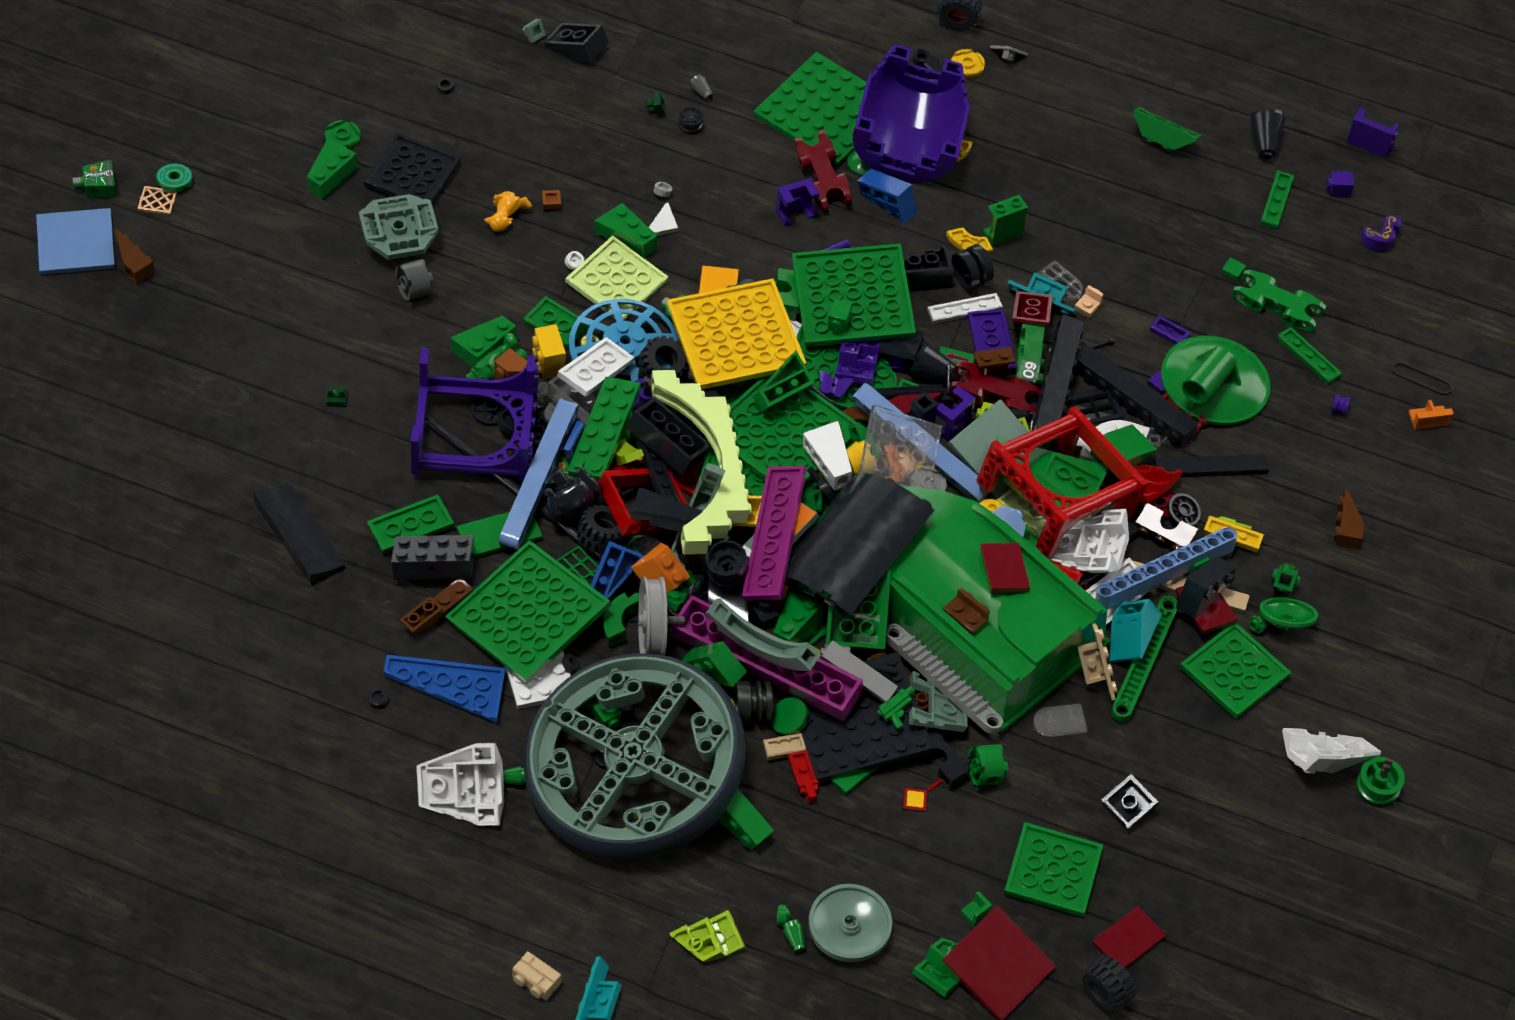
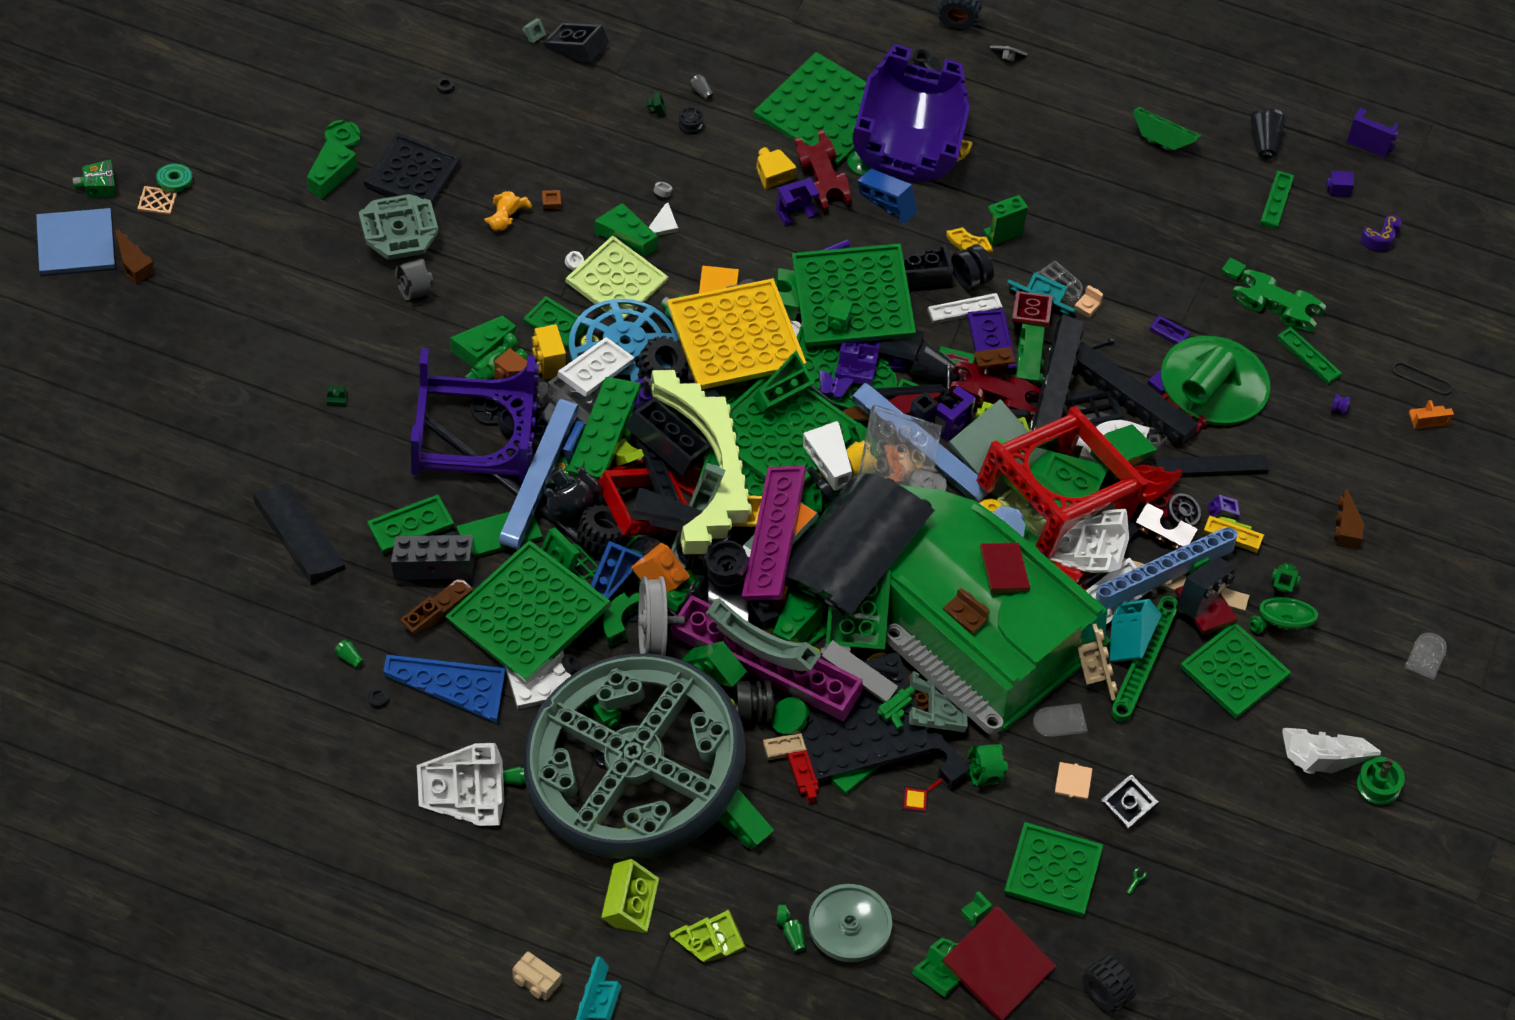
yellow tile [951,49,985,79] -> none
clear tile [1017,359,1040,383] -> none
dark red tile [1092,906,1166,969] -> none
none -> green cone [334,639,364,668]
none -> green tile [541,527,580,571]
none -> lime slope [601,859,659,933]
none -> yellow torso [757,147,797,190]
none -> light nougat piece [1055,762,1092,800]
none -> green hand [1126,868,1148,895]
none -> dark purple bracket [1208,494,1240,519]
none -> clear window [1405,632,1447,680]

